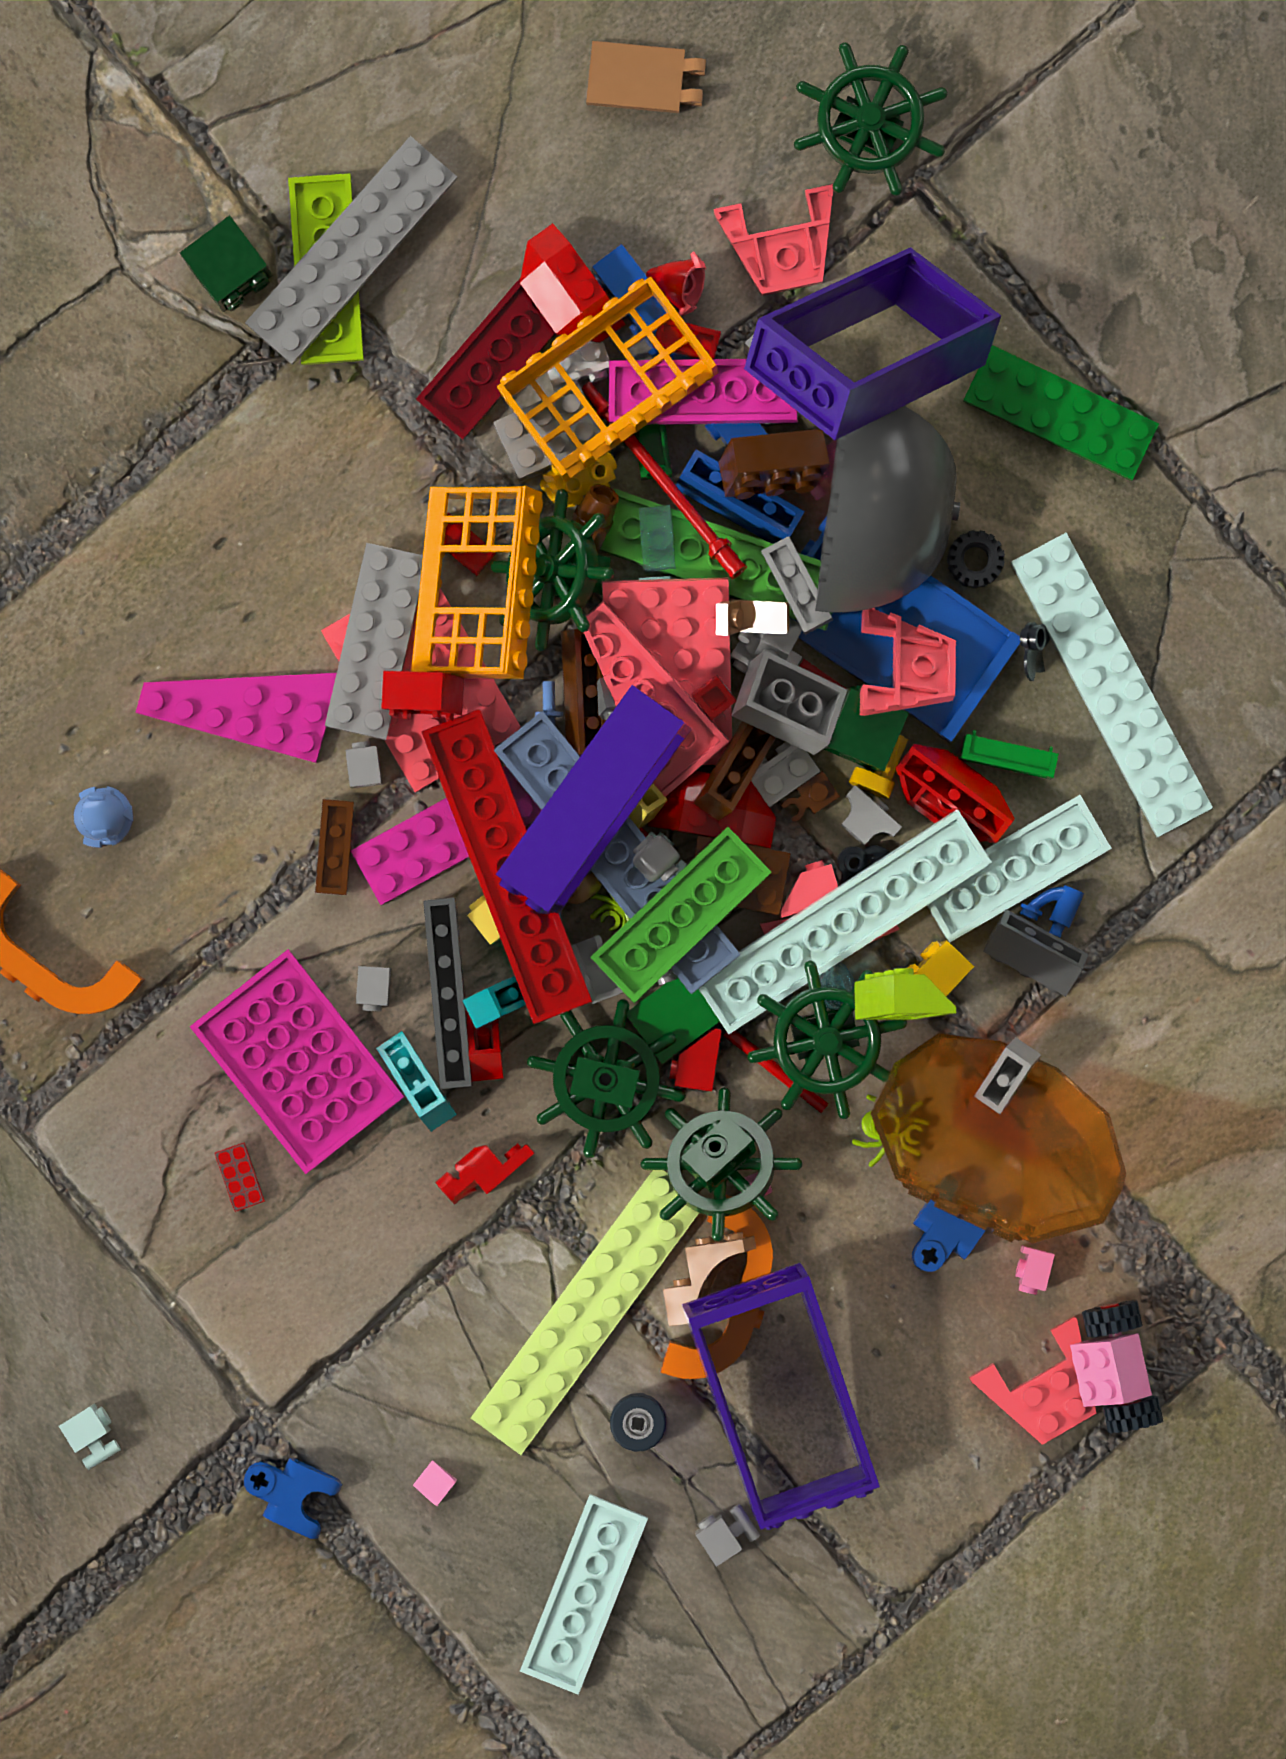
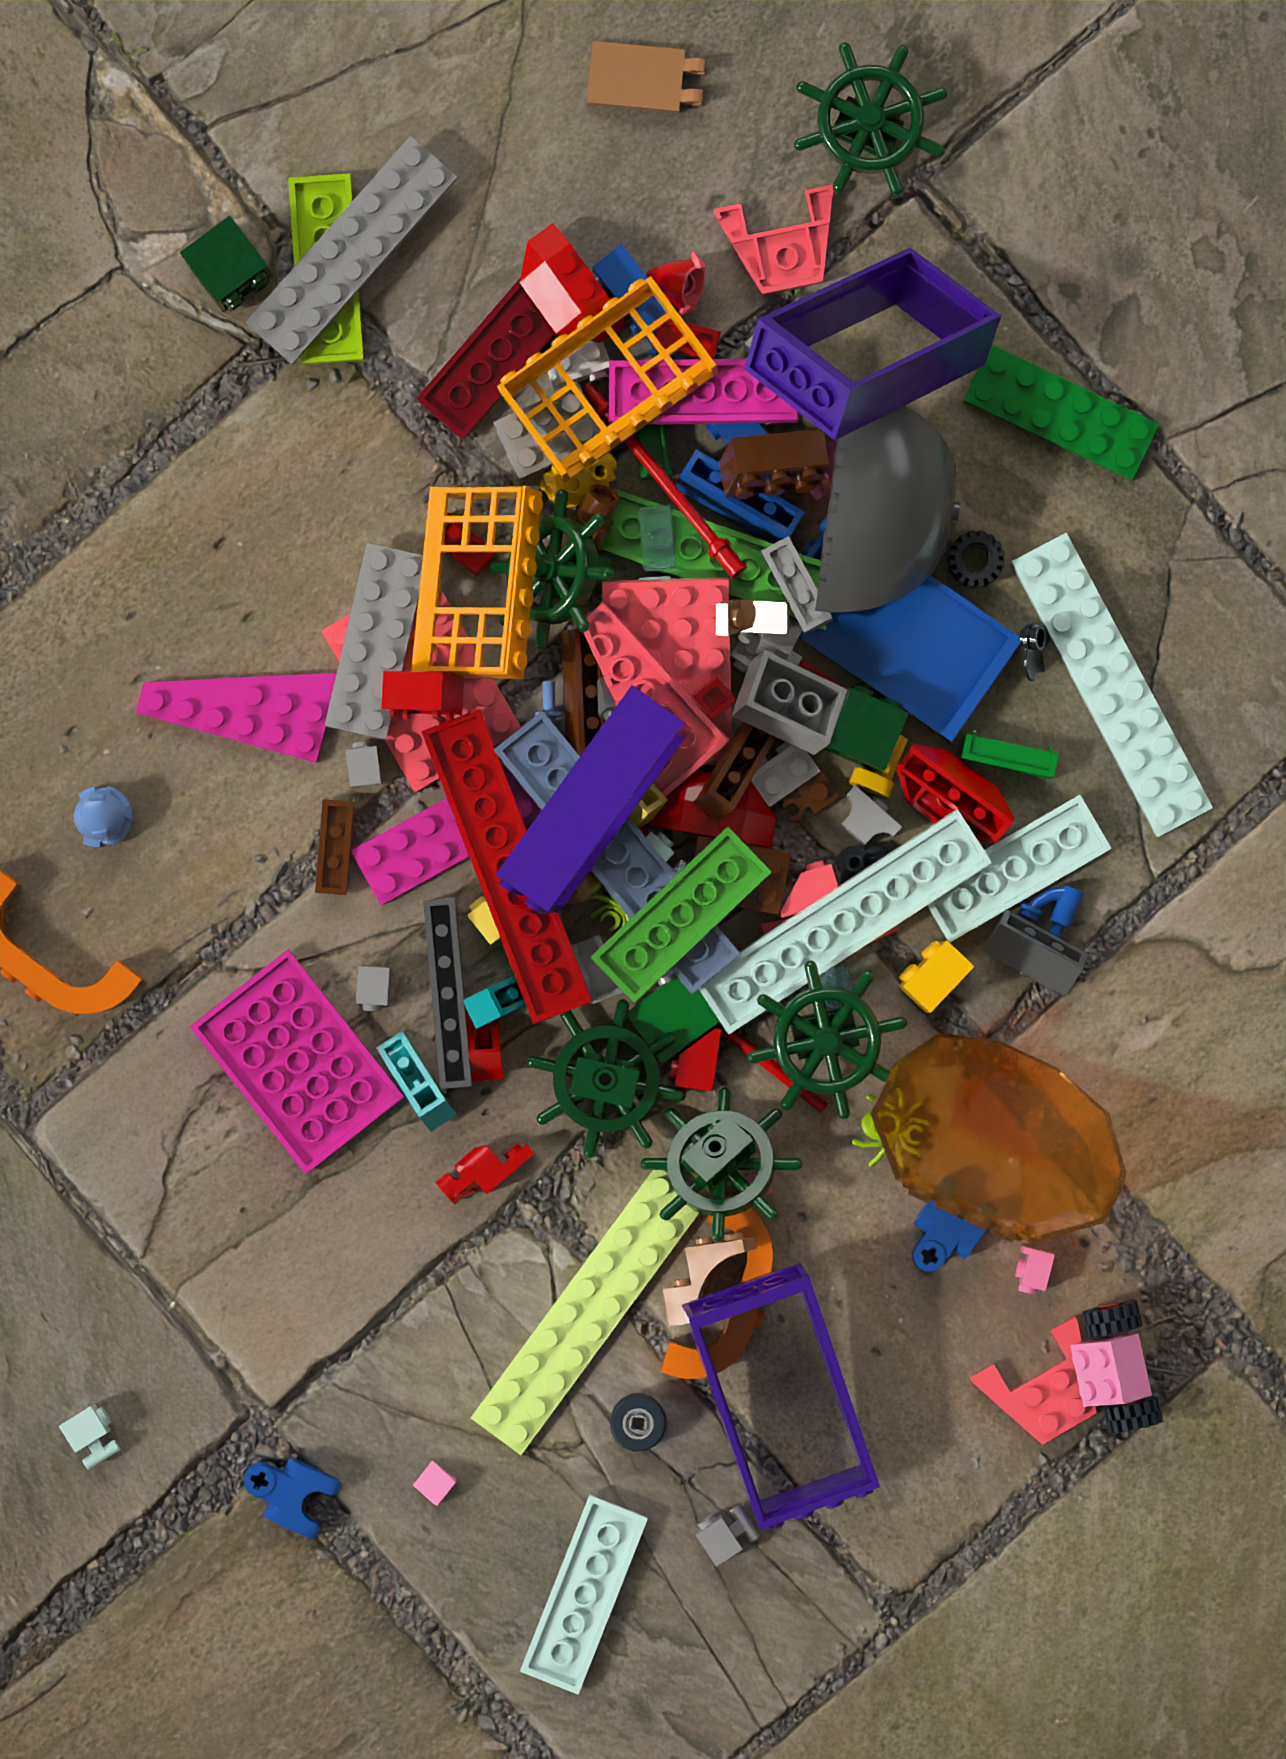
red tile [215,1142,265,1212] -> none
light grey head [633,835,680,882] -> none
lime slope [855,968,956,1020] -> none
coral wing [860,608,956,716] -> none
light grey brick [974,1037,1041,1114] -> none

